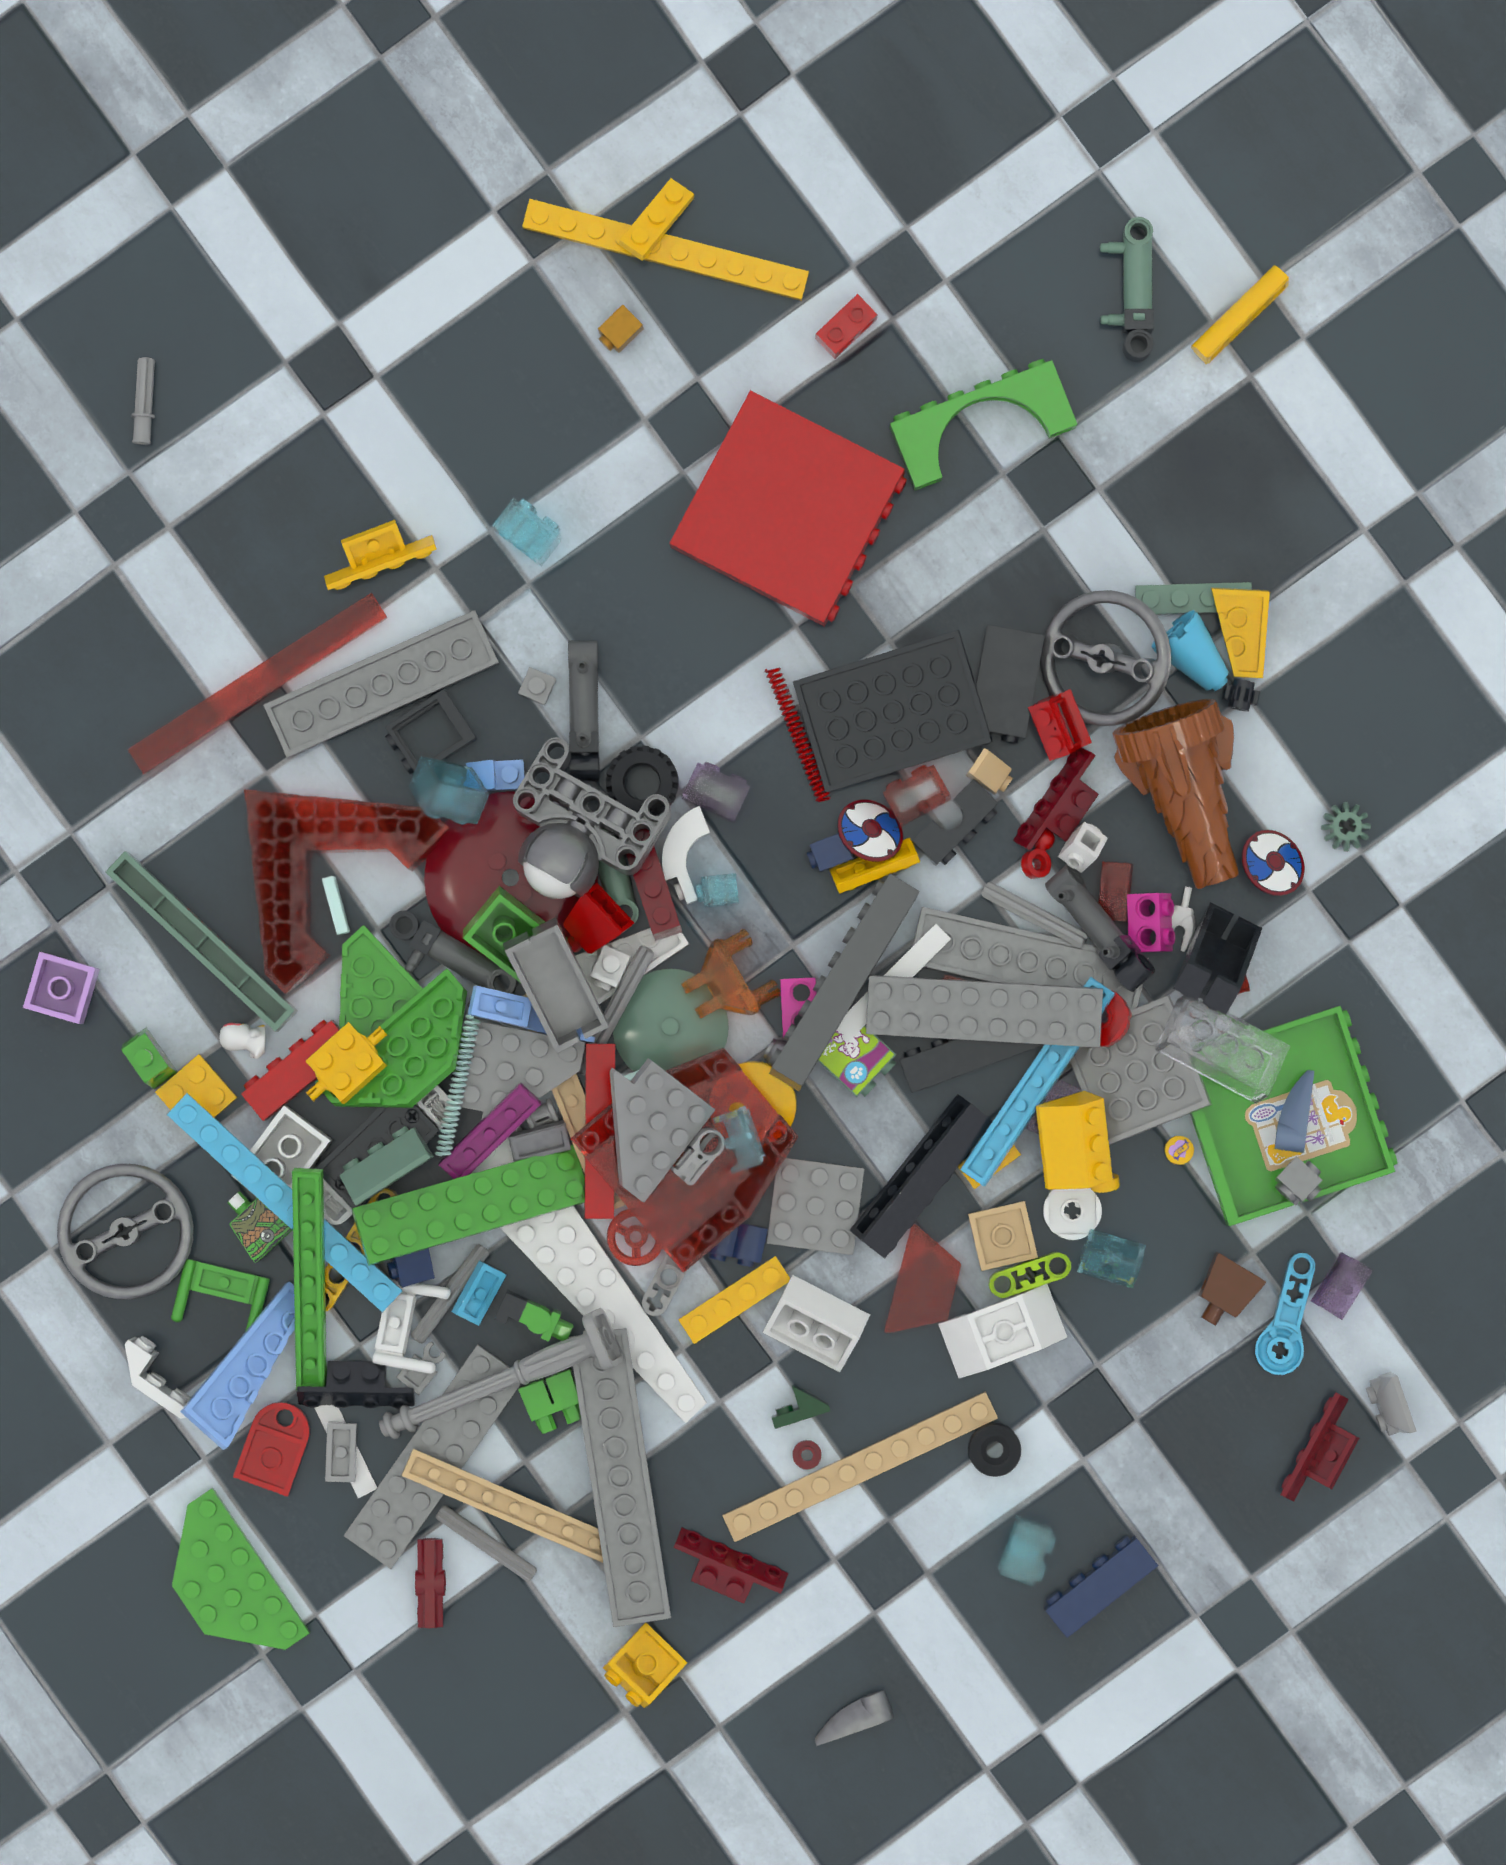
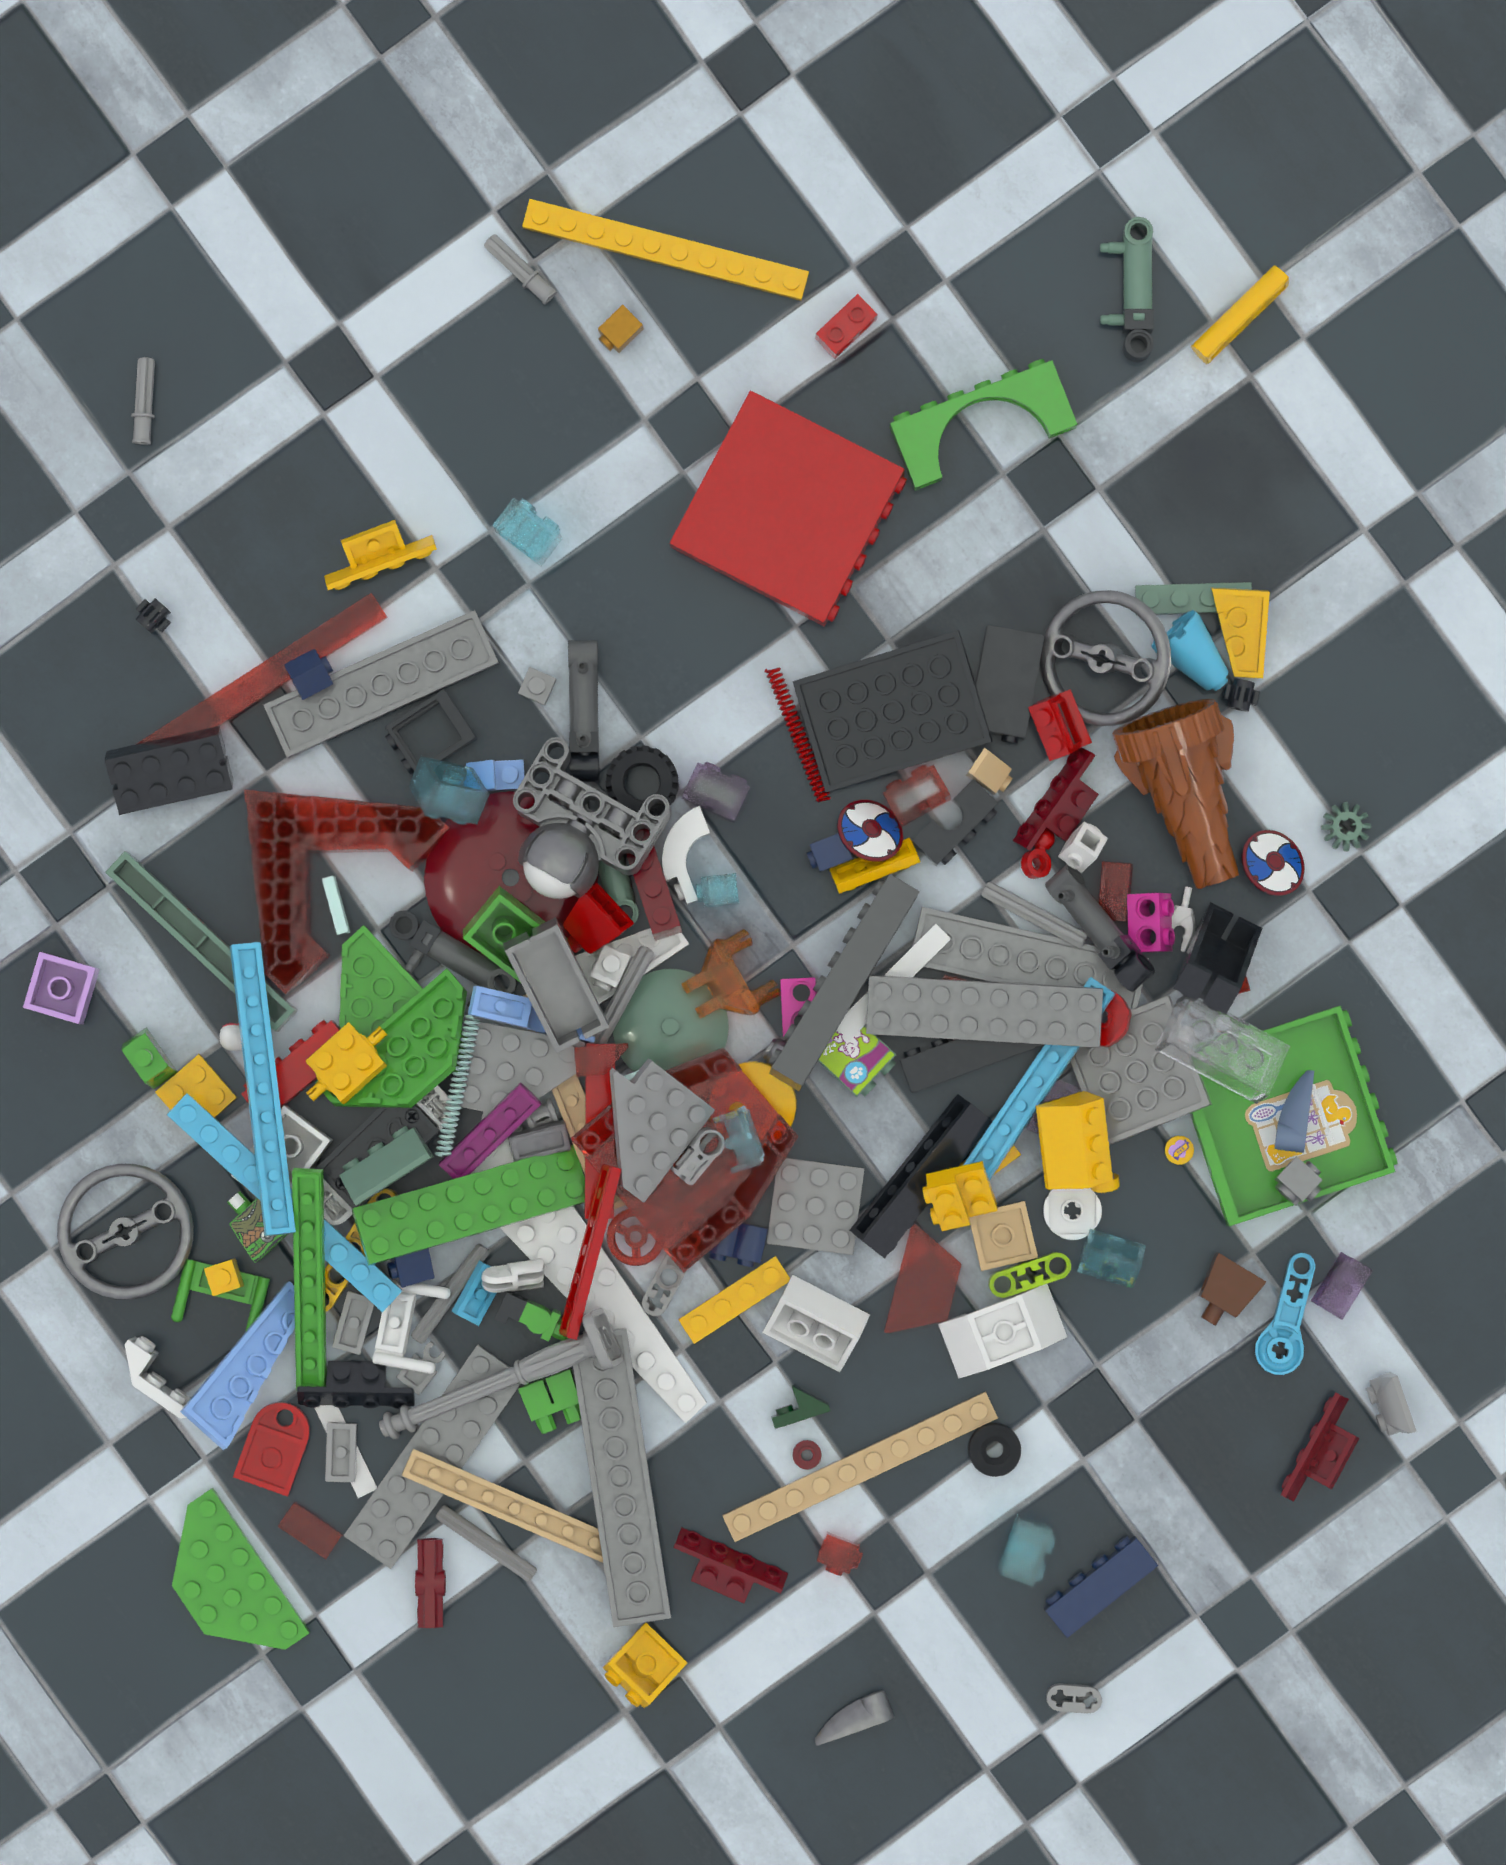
yellow plate [619,178,694,261] -> none
none -> black piece [105,726,234,815]
none -> black gear [136,598,171,634]
none -> yellow brick [204,1258,244,1296]
none -> medium azure plate [230,942,296,1236]
none -> clear red tile [278,1502,343,1559]
none -> dark blue brick [284,648,333,700]
none -> light grey plate [332,1291,375,1355]
none -> white arm [481,1259,544,1293]
none -> light grey axle [484,234,557,305]
none -> red tile [559,1164,622,1340]
none -> clear red tile [574,1043,628,1077]
none -> clear red brick [816,1532,863,1576]
none -> yellow plate [922,1161,998,1231]
none -> light grey beam [1046,1683,1102,1713]

